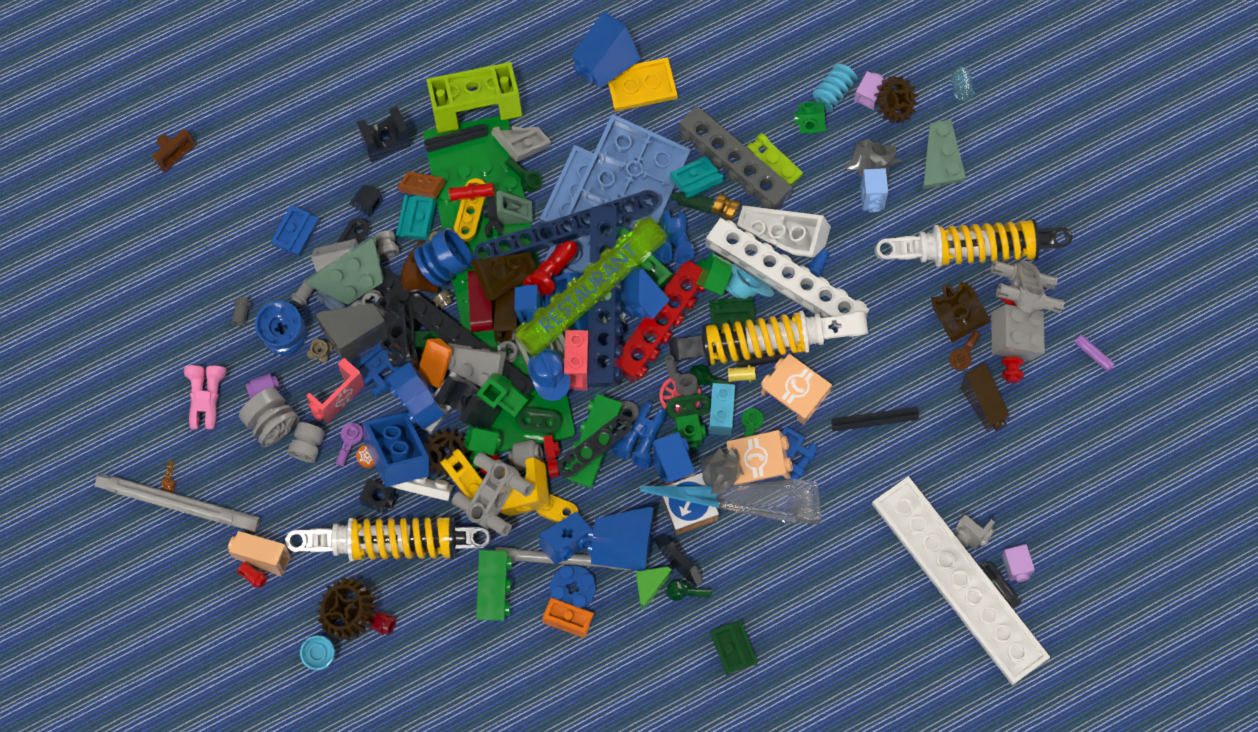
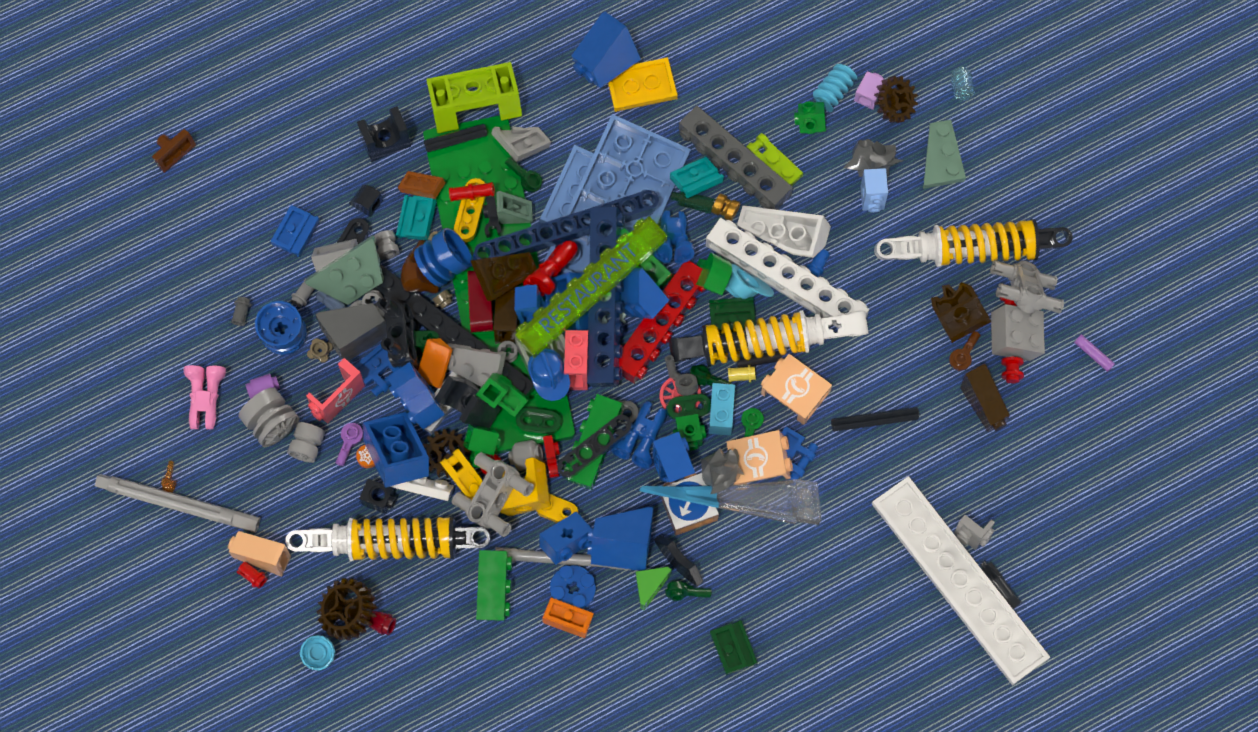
lavender brick [1001,544,1035,582] -> none

